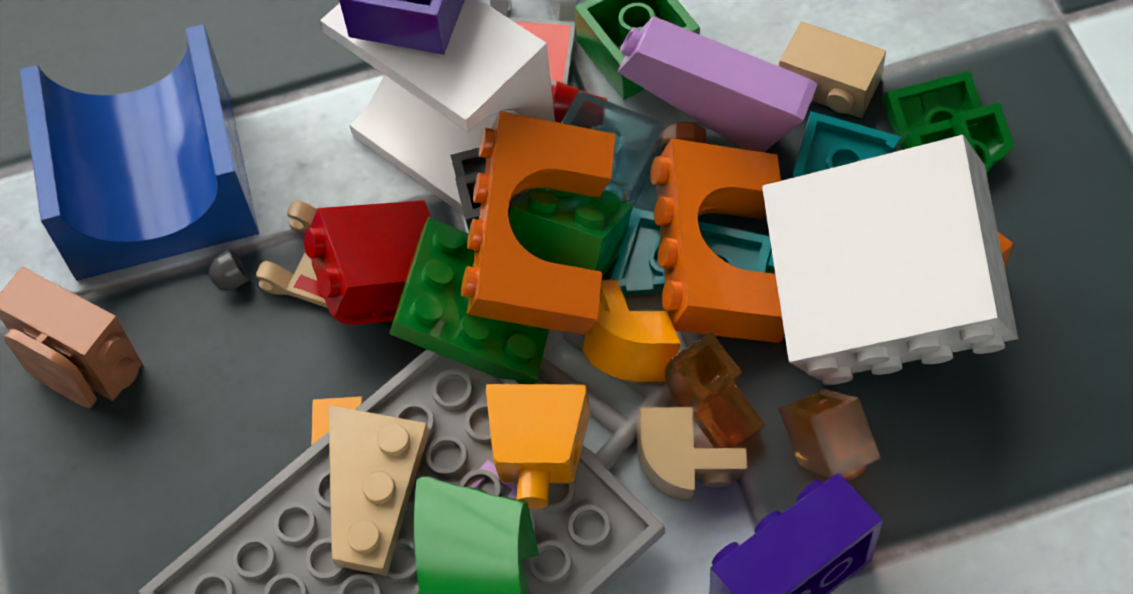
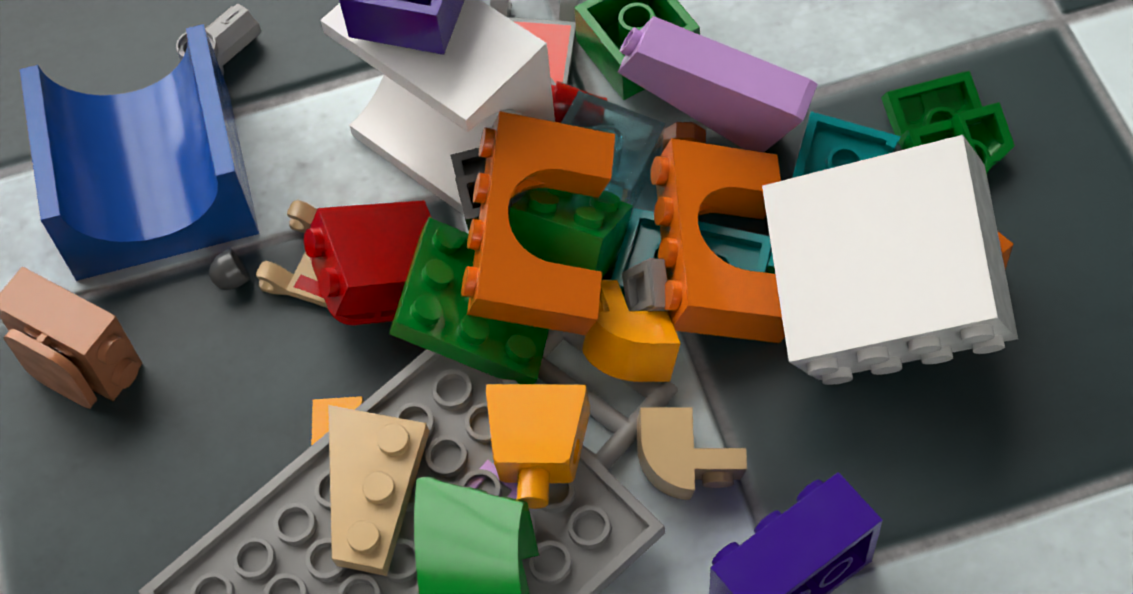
clear orange brick [665,331,766,448] -> none
clear orange brick [778,389,880,480] -> none
tan brick [779,21,886,119] -> none
none -> light grey piece [176,4,261,75]
none -> light grey tile [622,258,667,311]

